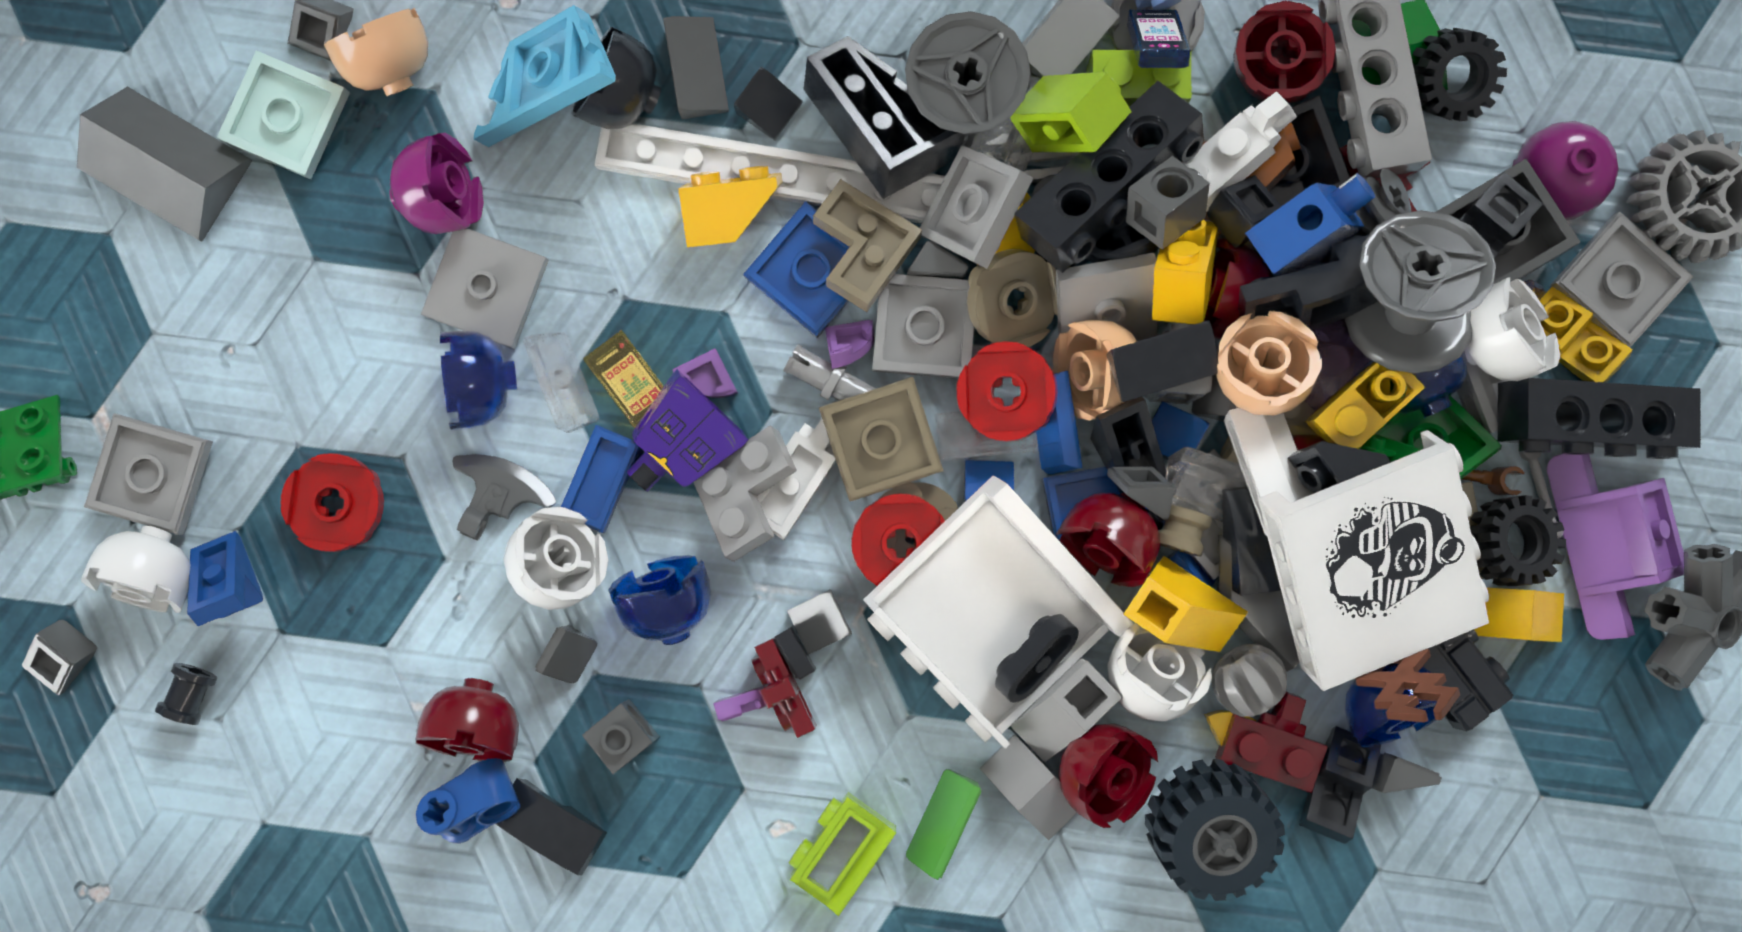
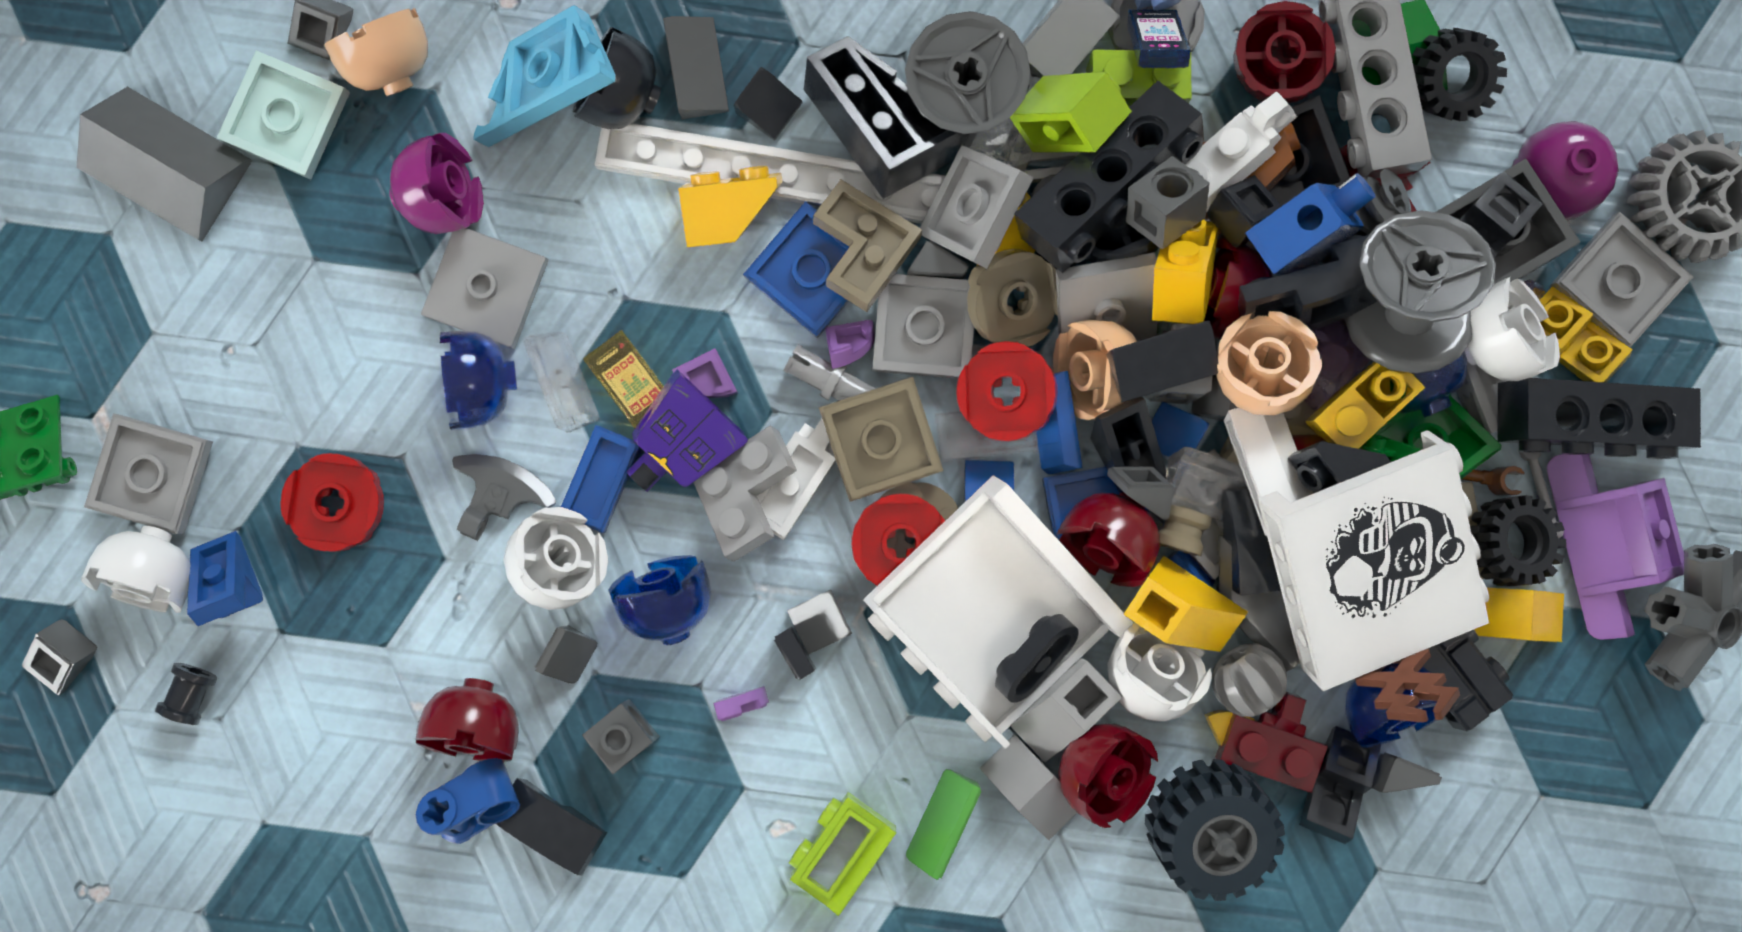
dark red hinge [751,637,817,738] -> none

